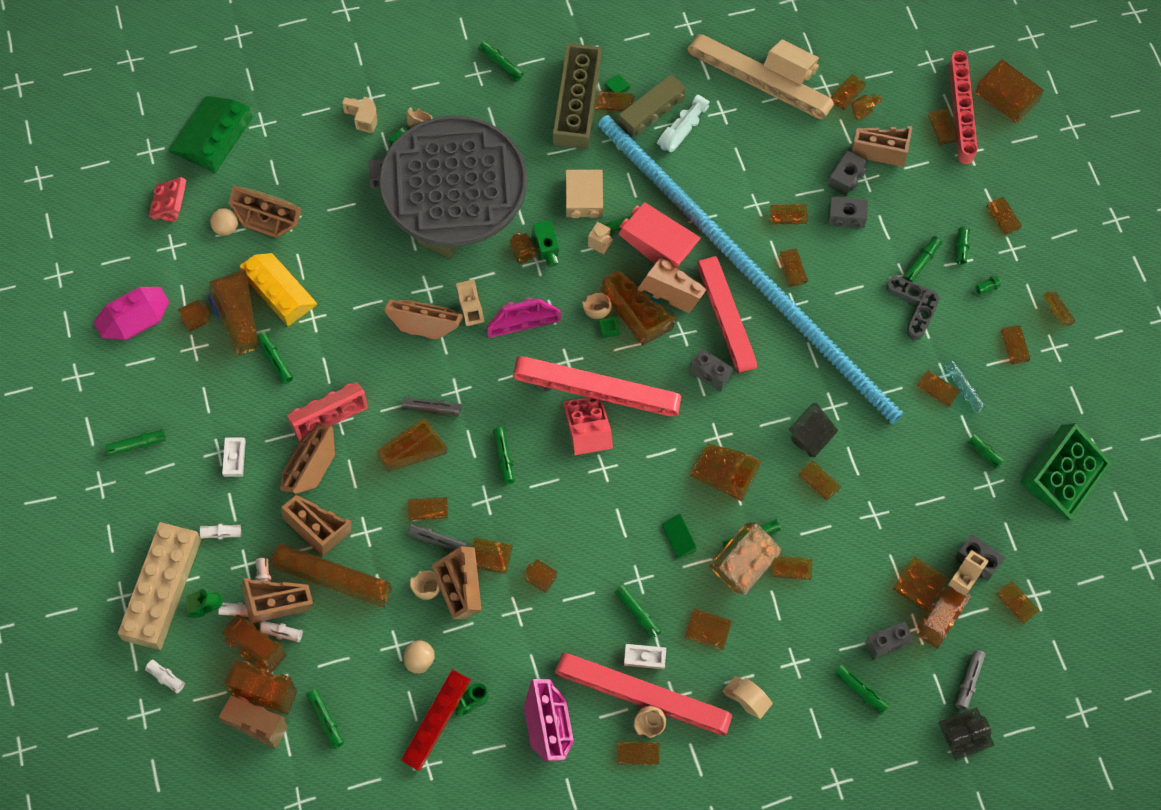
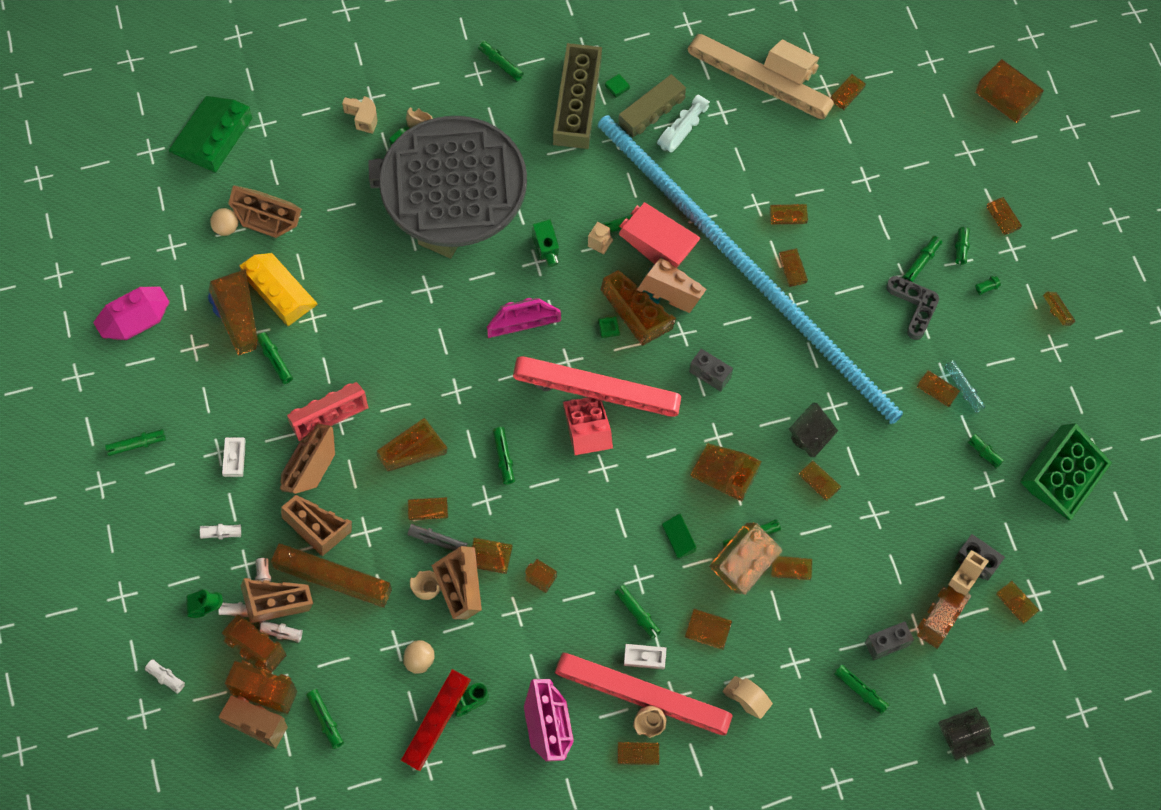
tan brick [118,522,201,650] -> none
coral plate [149,177,187,222] -> none
clear orange brick [178,300,210,332] -> none
medium nougat wedge [385,299,463,339] -> none
dark grey pin [402,397,461,416] -> none
tan brick [456,279,484,326] -> none
clear orange brick [510,233,536,264] -> none
tan brick [566,170,603,218] -> none
tan hair [582,293,612,319] -> none
clear orange plate [595,91,634,111] -> none
coral beam [697,256,757,374] -> none
dark grey brick [828,151,867,196] -> none
dark grey brick [828,197,868,229] -> none
clear orange plate [850,94,882,120] -> none
medium nougat wedge [851,126,912,167] -> none
clear orange plate [893,556,948,611] -> none
clear orange plate [928,109,958,145] -> none
coral beam [948,50,978,165] -> none
light grey pin [955,650,986,710] -> none
clear orange plate [1001,325,1031,364] -> none

